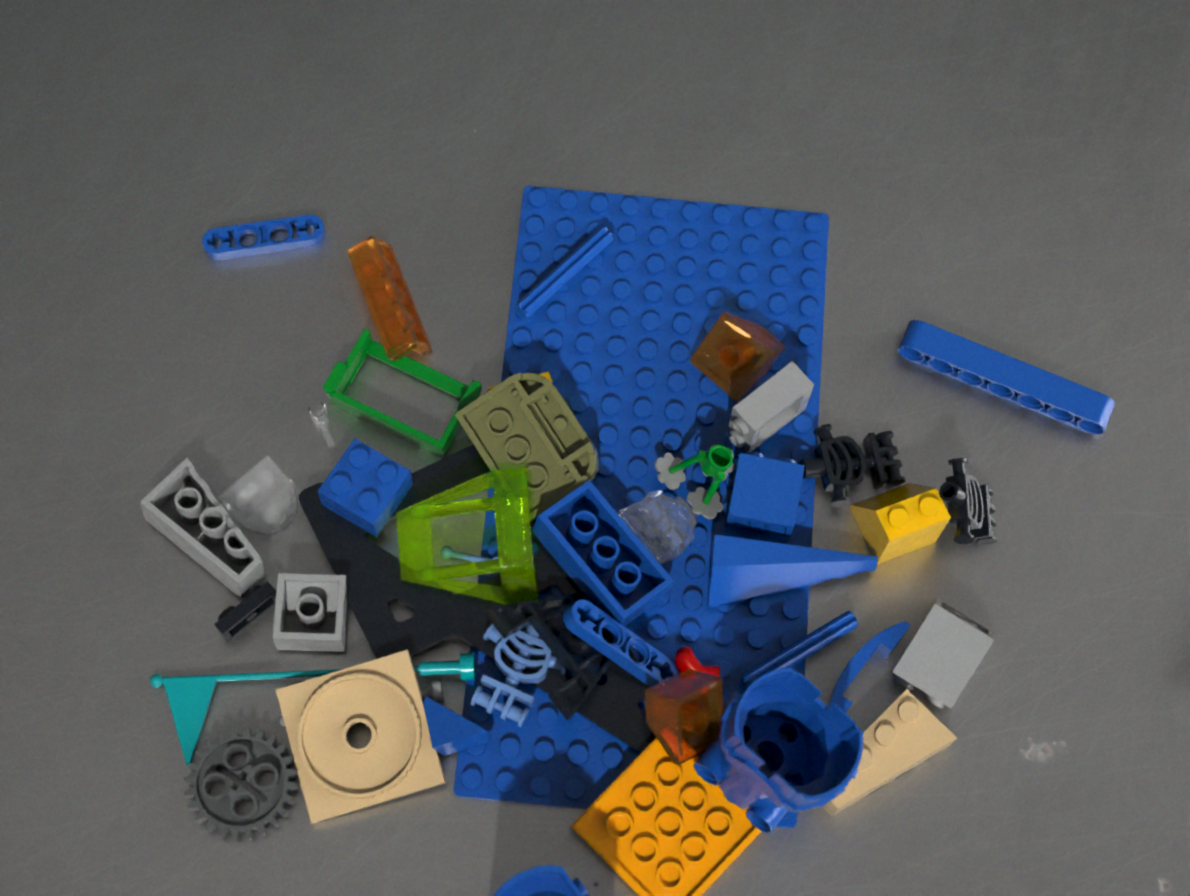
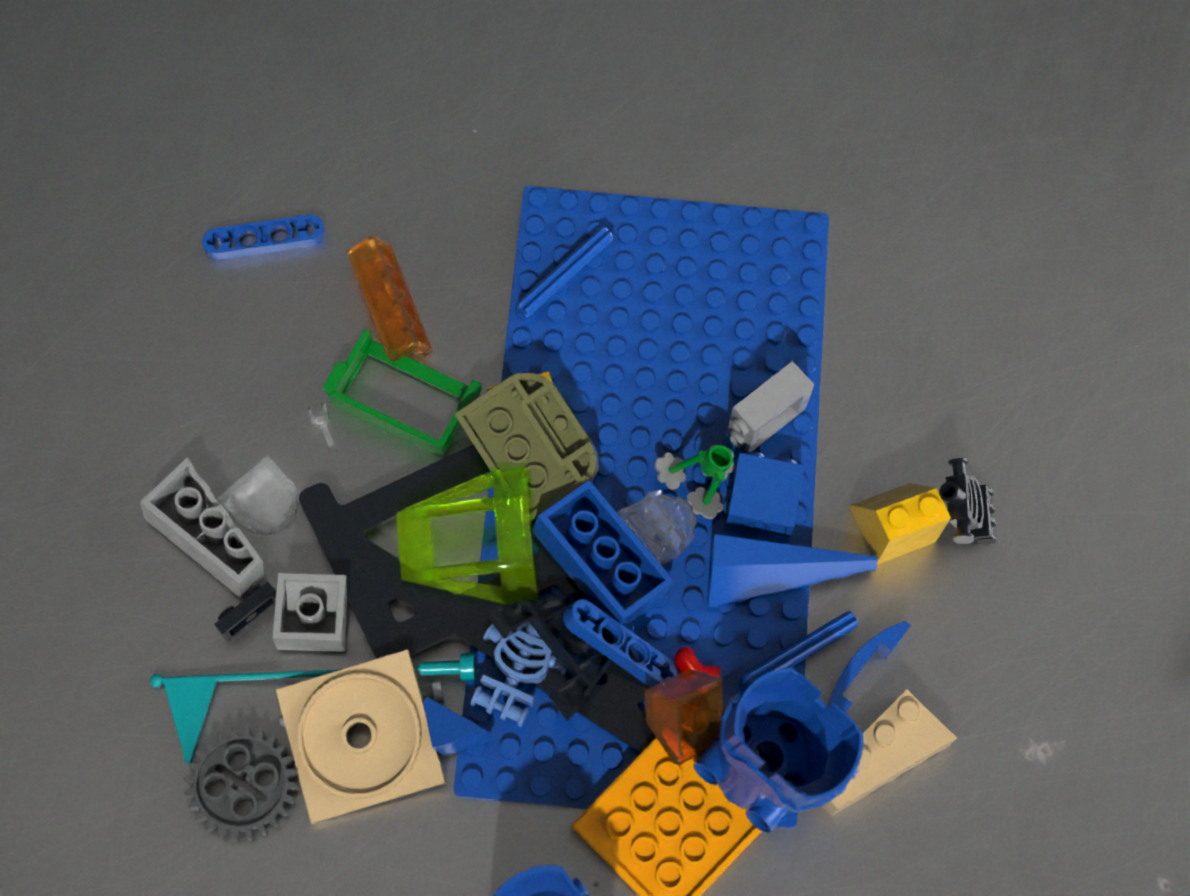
blue brick [317,438,413,537] -> none
hinge [441,546,506,571] -> none
clear orange slope [689,311,786,402] -> none
black piece [800,424,906,507] -> none
light grey slope [892,598,995,709] -> none
blue beam [898,320,1115,435] -> none

